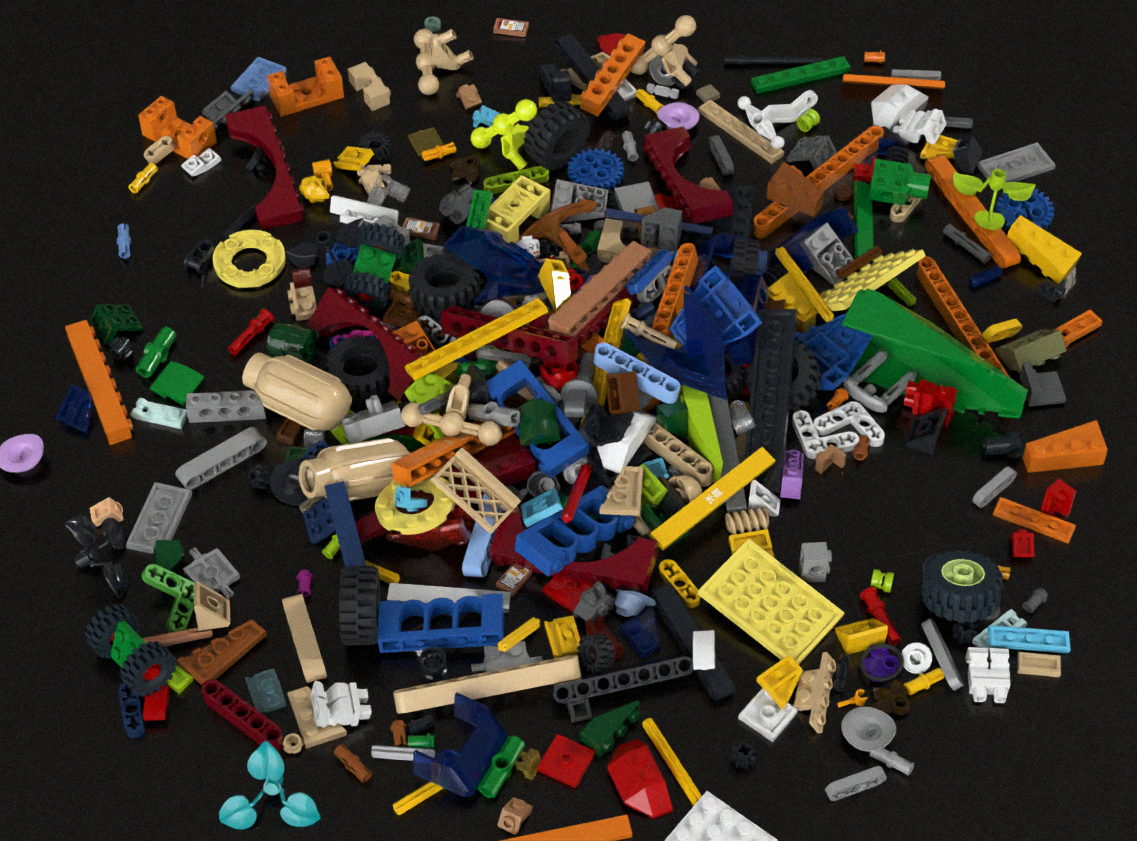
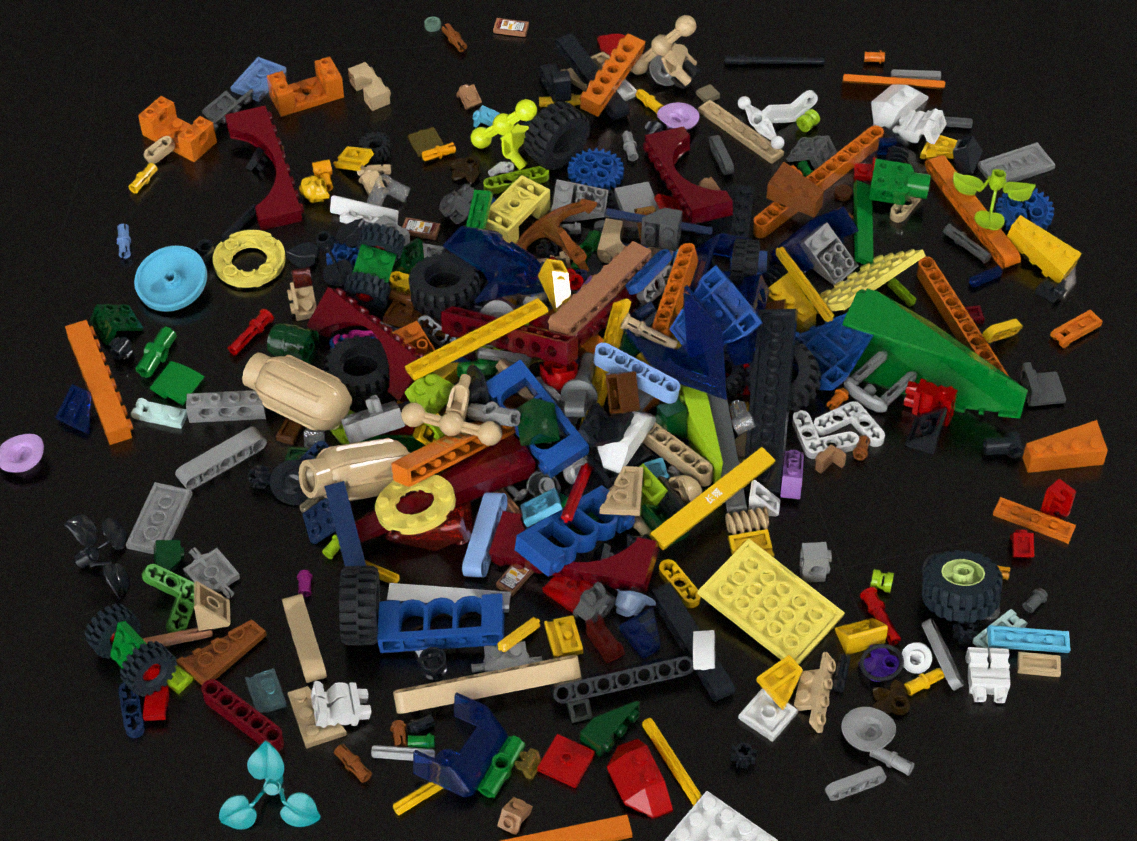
light nougat bracket [90,497,123,527] -> none
white slope [181,148,221,176] -> none
tan plate [282,733,304,754] -> none
medium azure bracket [395,486,427,511] -> none
tan connector [414,29,473,95] -> none
dark grey axle [418,391,451,415] -> none
tan fence [431,448,521,534] -> none
white head [516,236,541,261] -> none
black tyre [577,633,615,673] -> none
light grey axle [646,83,679,99] -> none
green plate [751,56,851,94] -> none
reddish brown axle [836,246,882,279] -> none
light orange hand [837,689,868,708] -> none
light grey beam [972,466,1017,508] -> none
olive slope [994,329,1067,373] -> none
none -> medium azure dish [134,246,207,312]
none -> dark orange pin [442,23,467,52]
none -> white arm [488,162,514,177]
none -> green pin [797,160,813,177]
none -> dark red tile [965,305,985,324]

